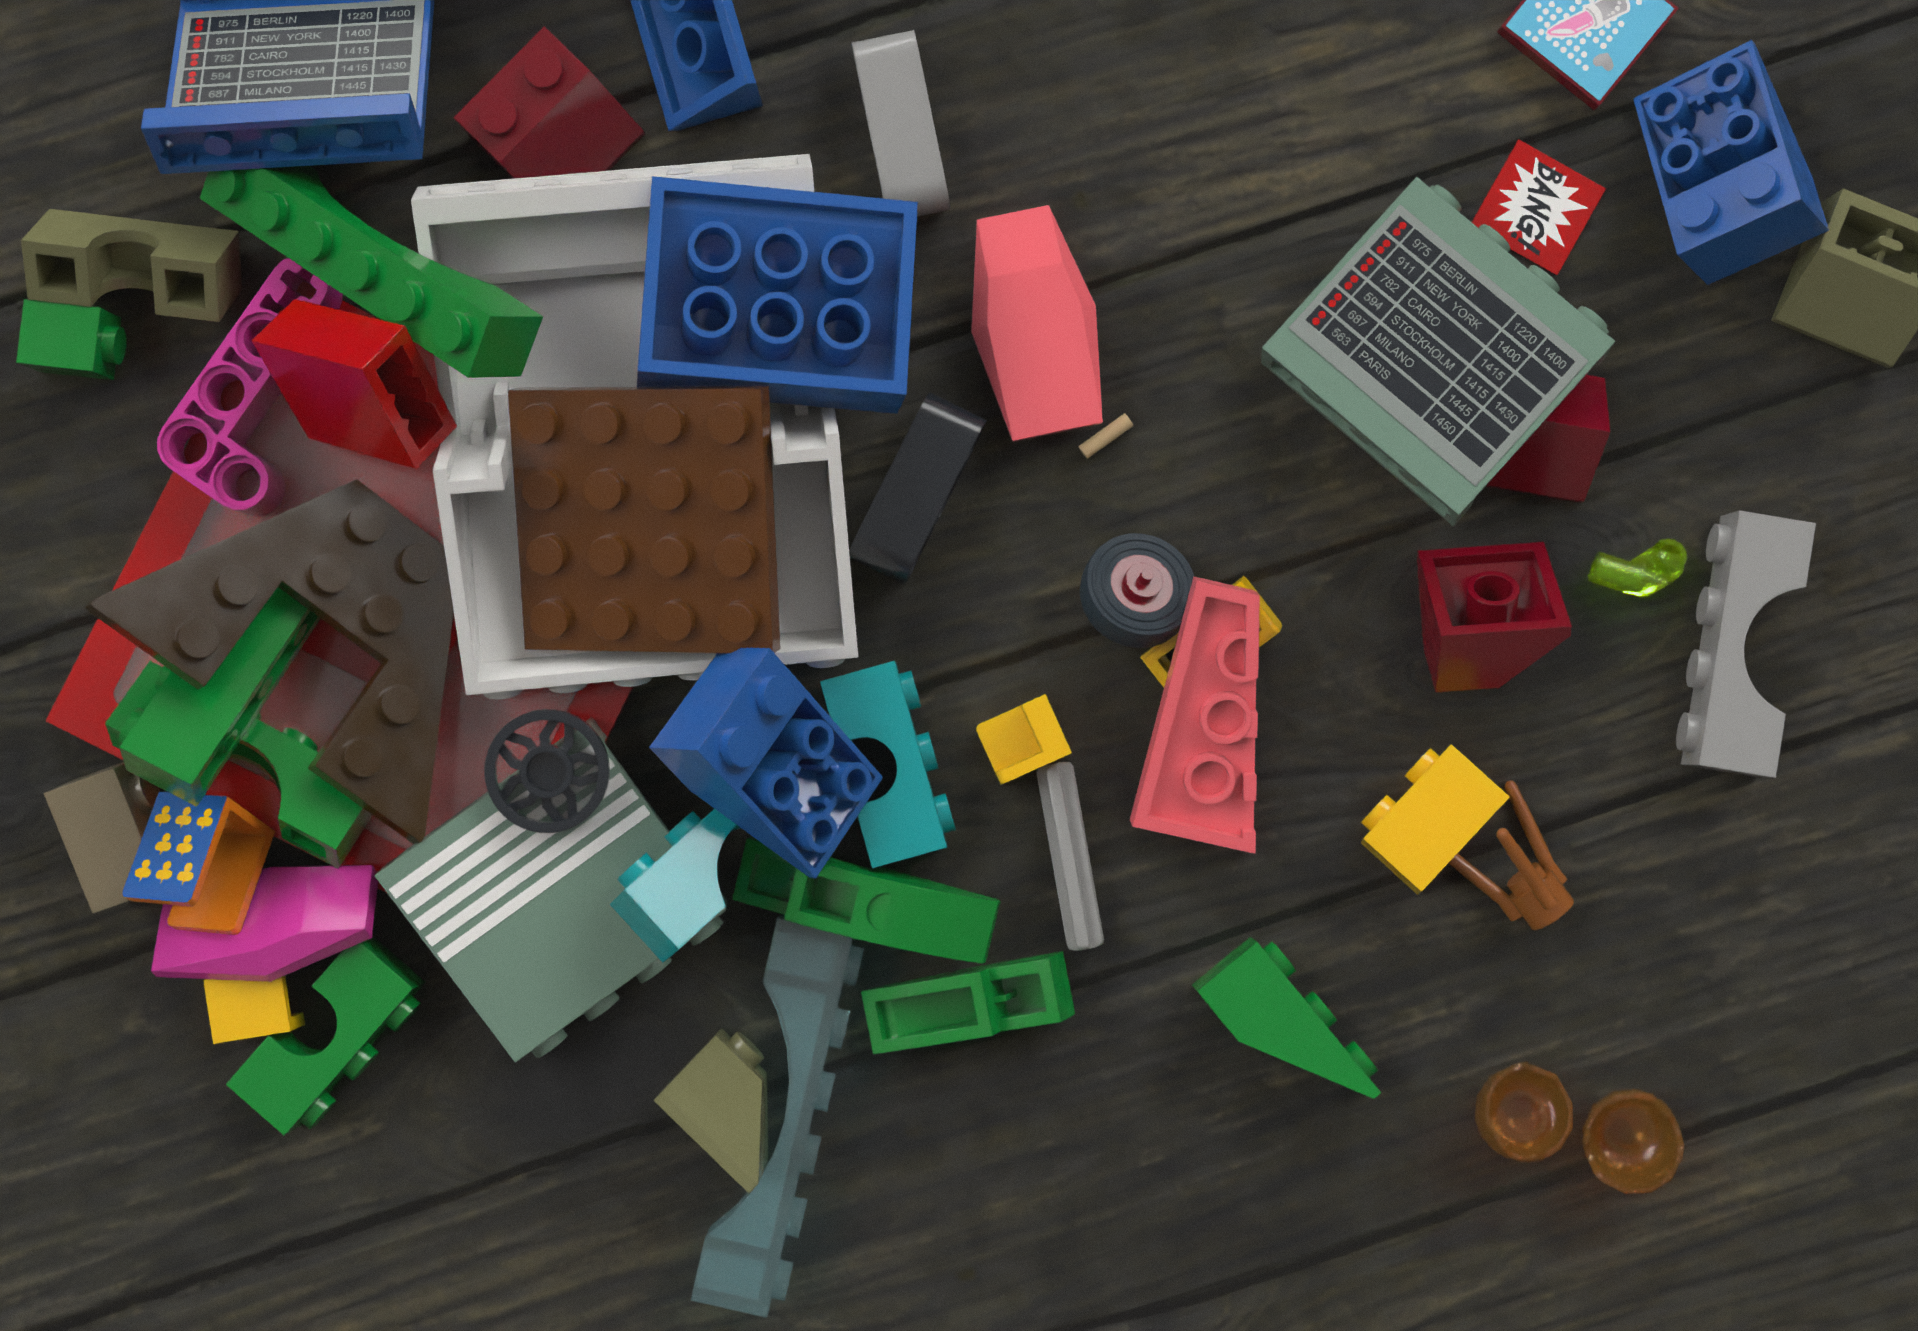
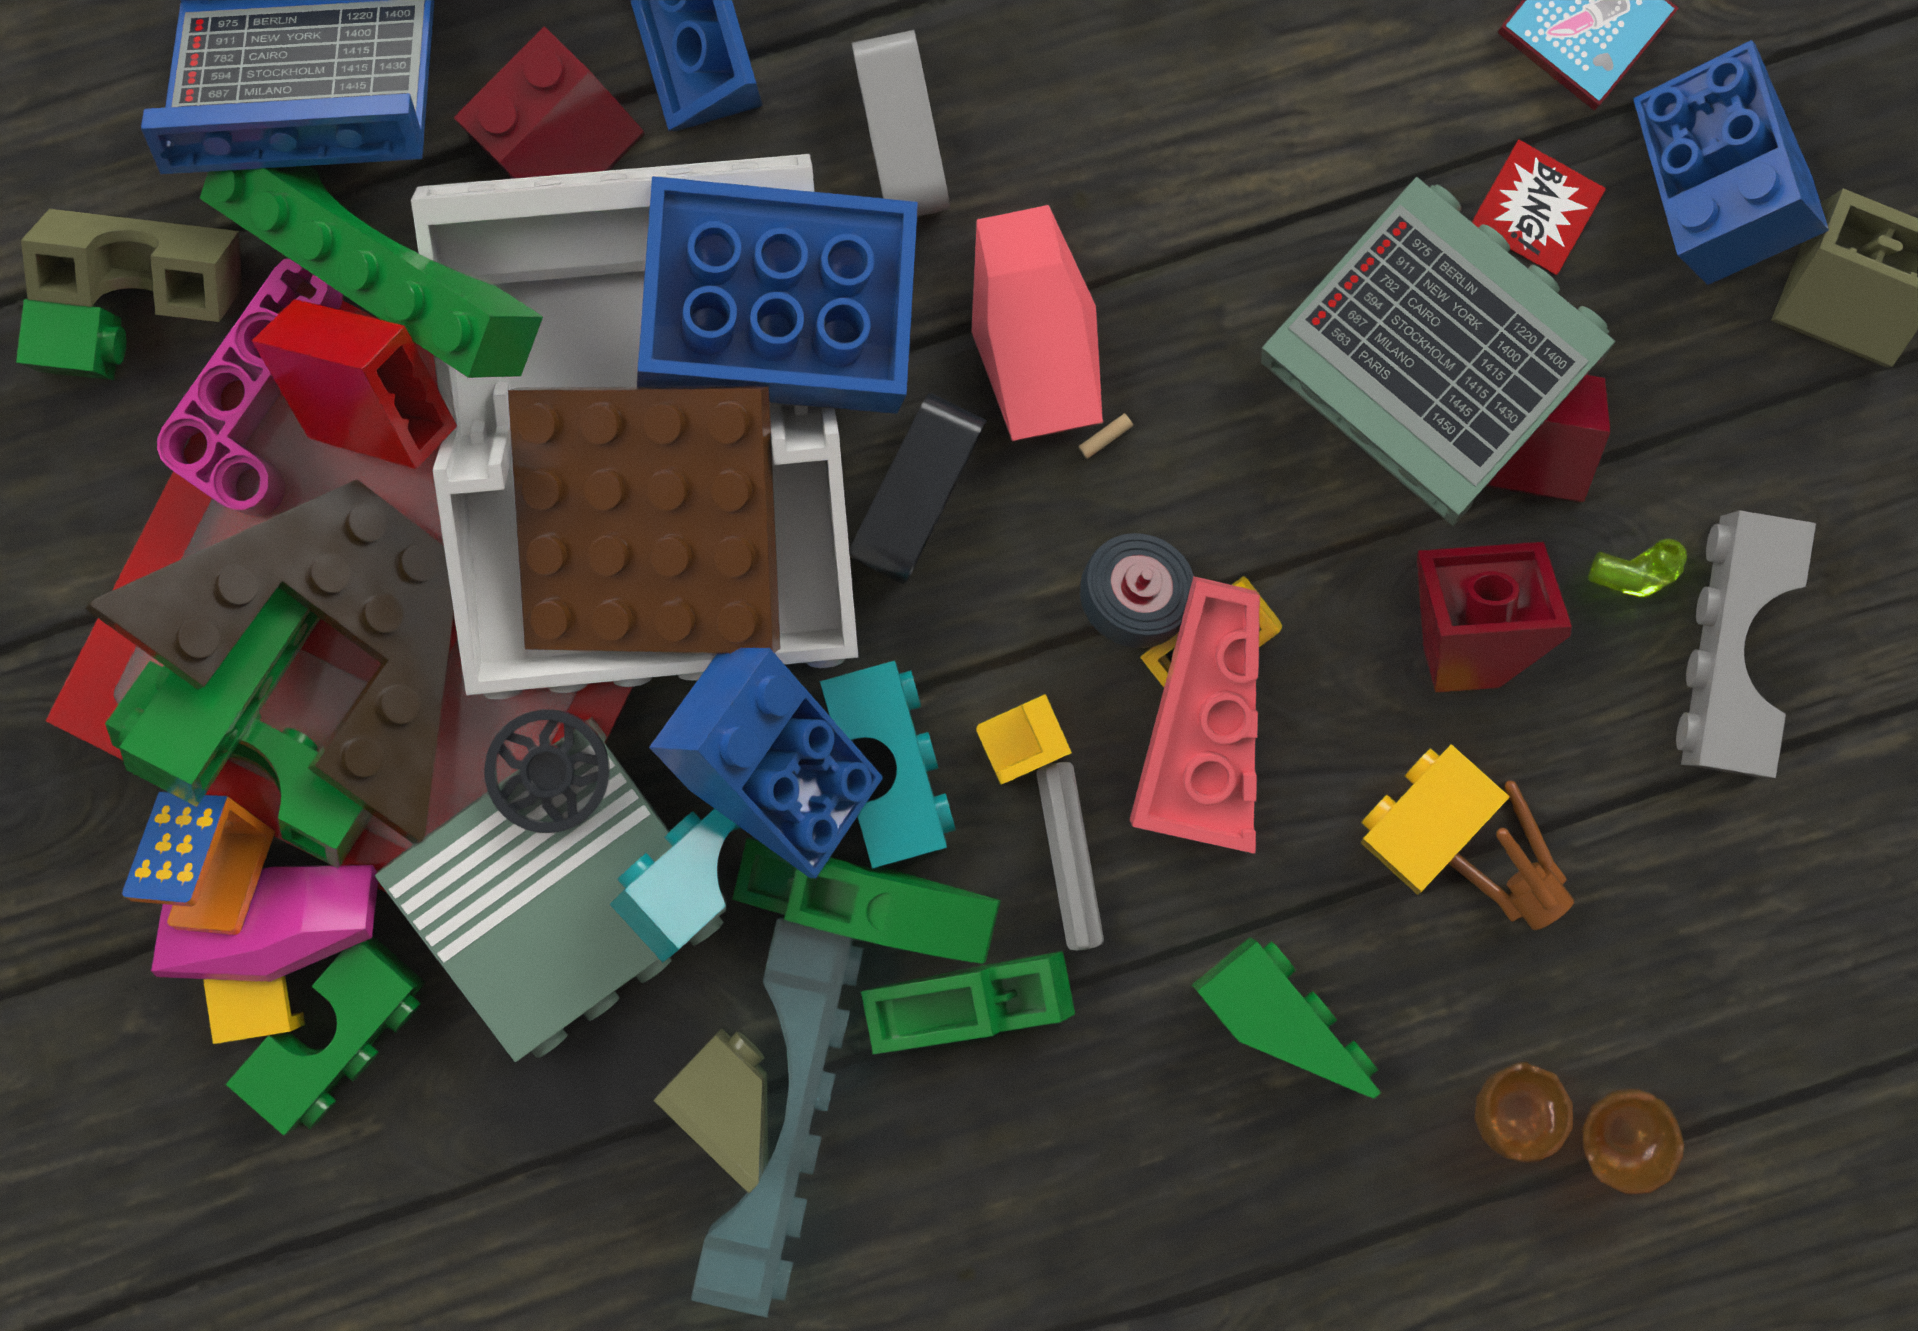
dark tan brick [44,762,160,913] -> none

